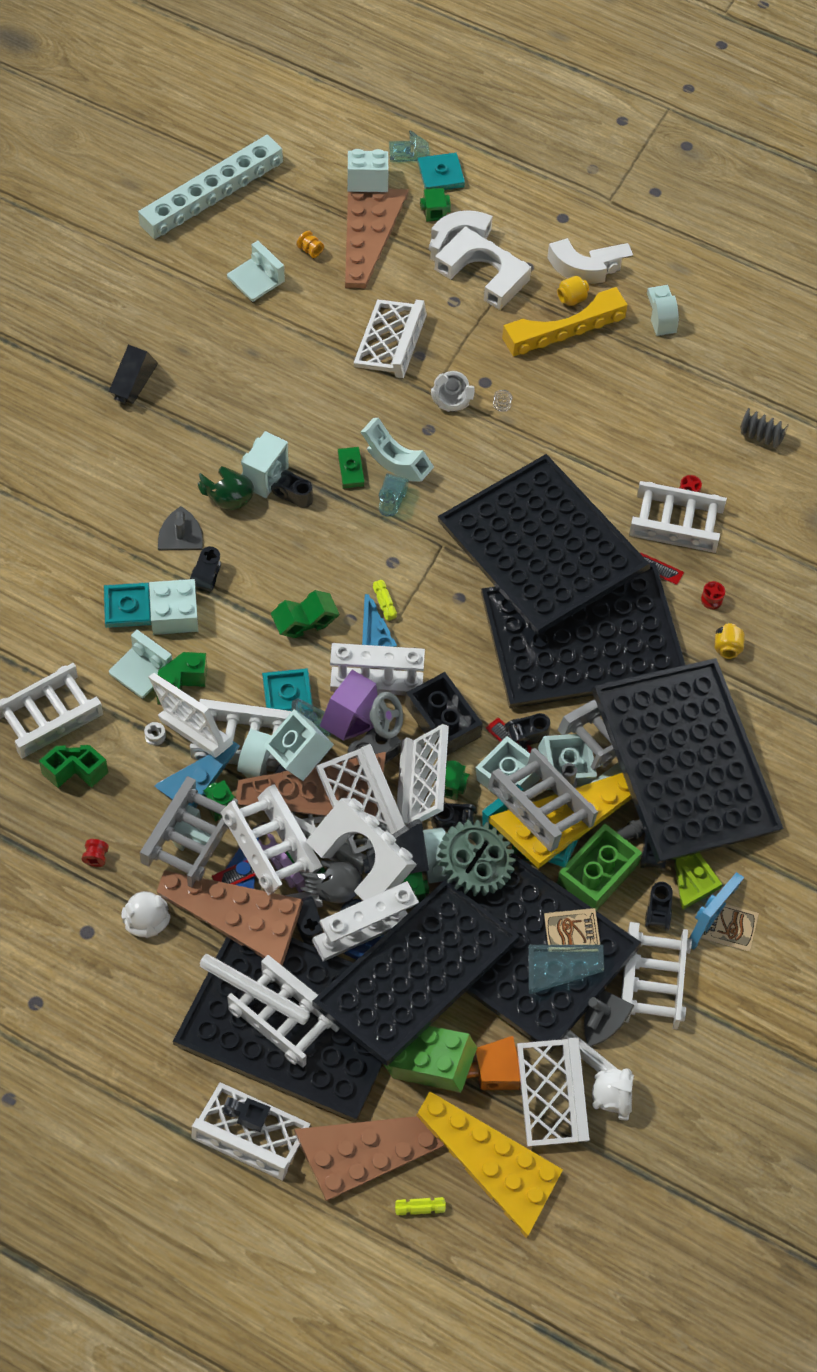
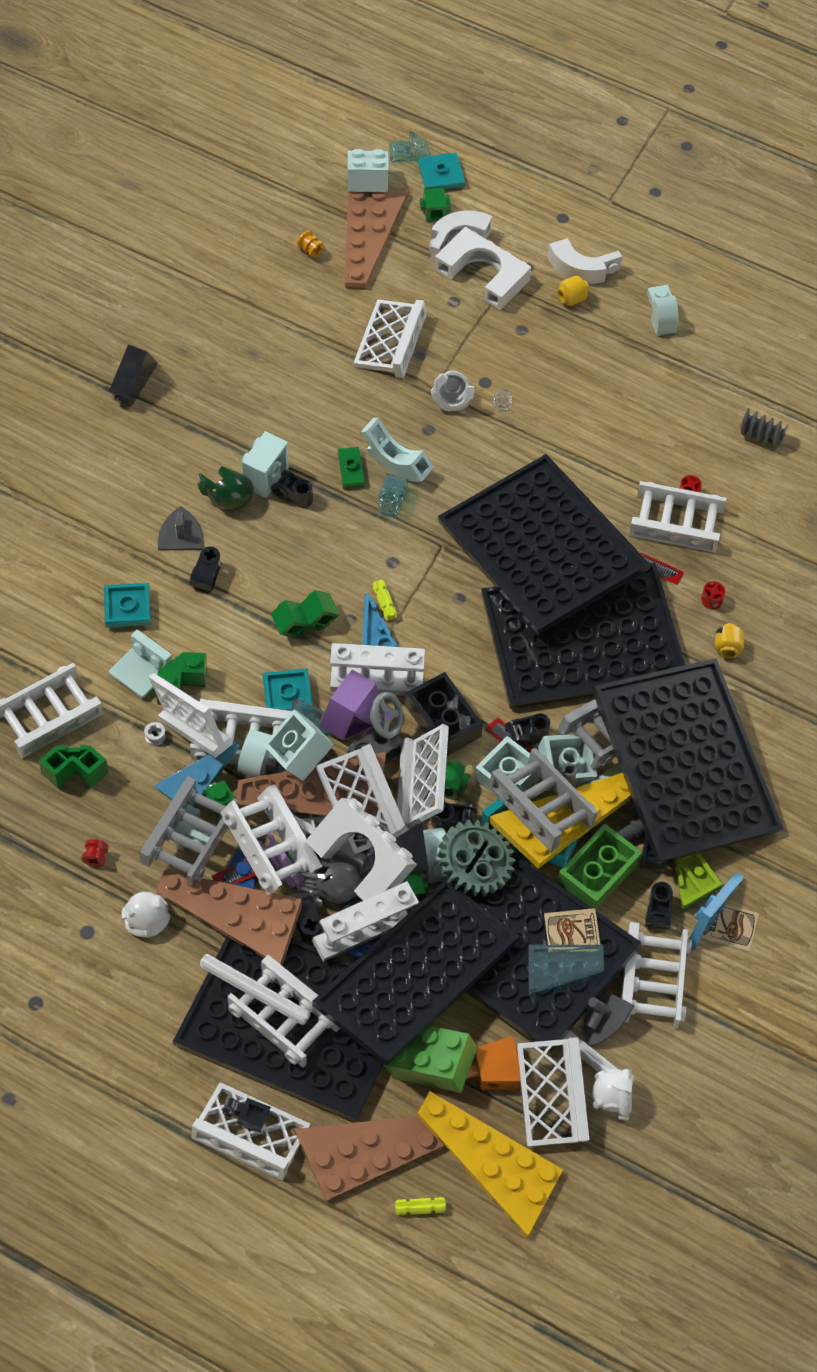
light aqua brick [138,134,283,240] -> none
light aqua brick [149,579,198,635] -> none
light aqua bracket [227,241,285,302] -> none
yellow arch [502,287,628,357] -> none
white sticker [589,243,633,258] -> none

